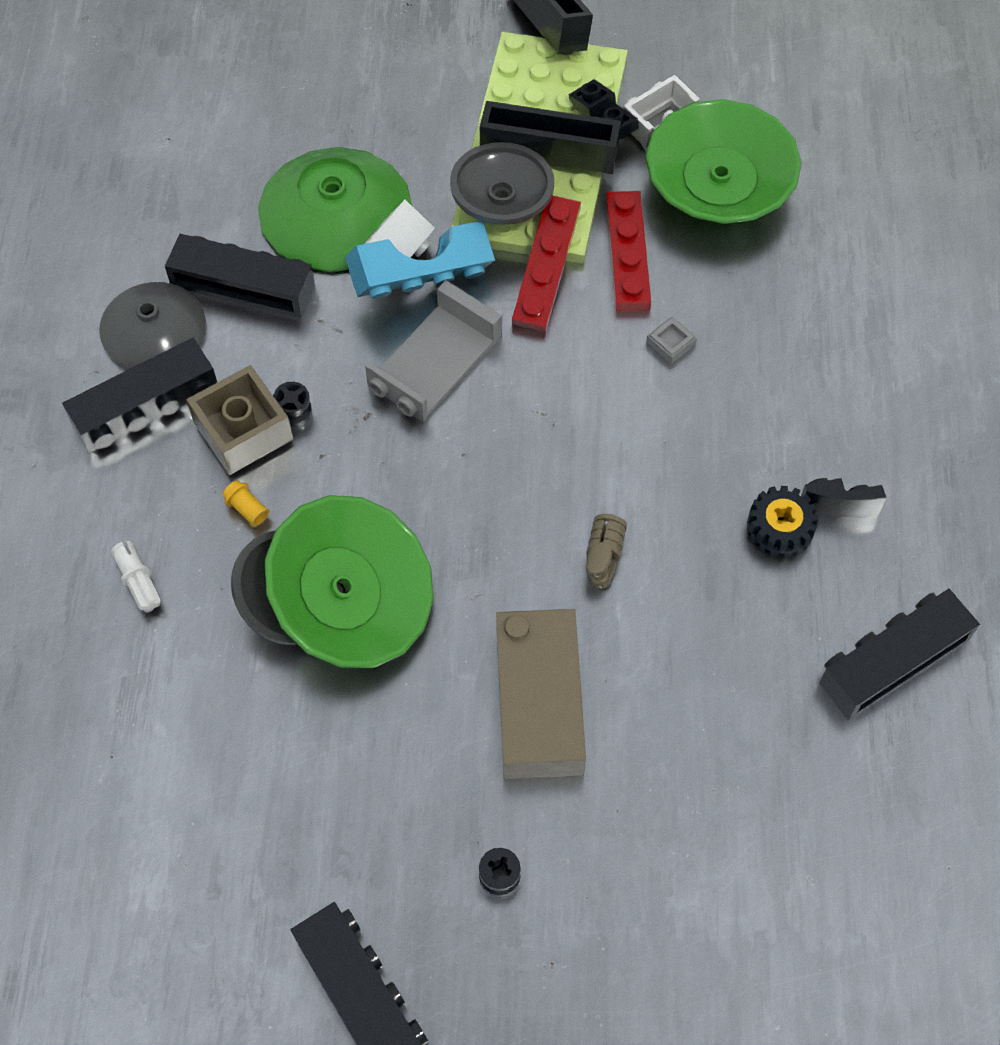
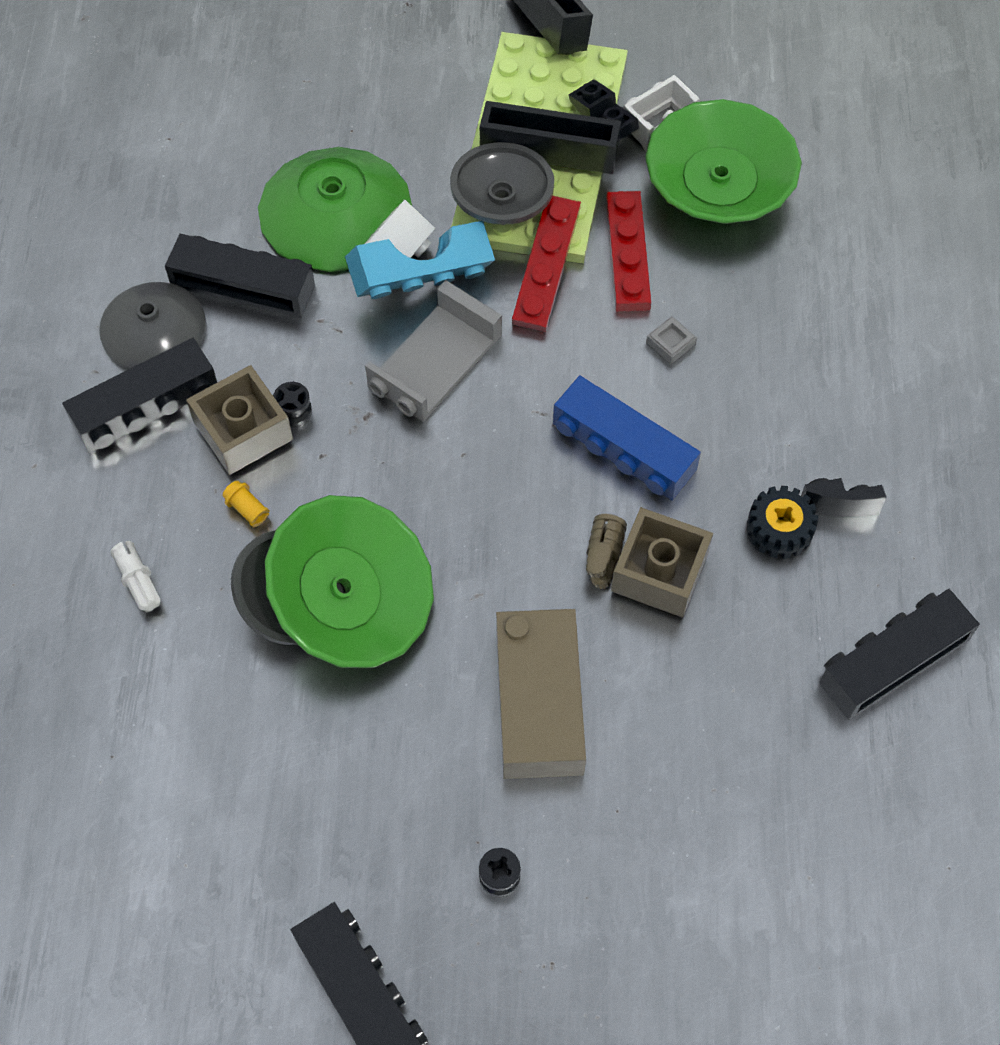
none -> blue brick [553,375,701,501]
none -> dark tan brick [611,507,713,618]

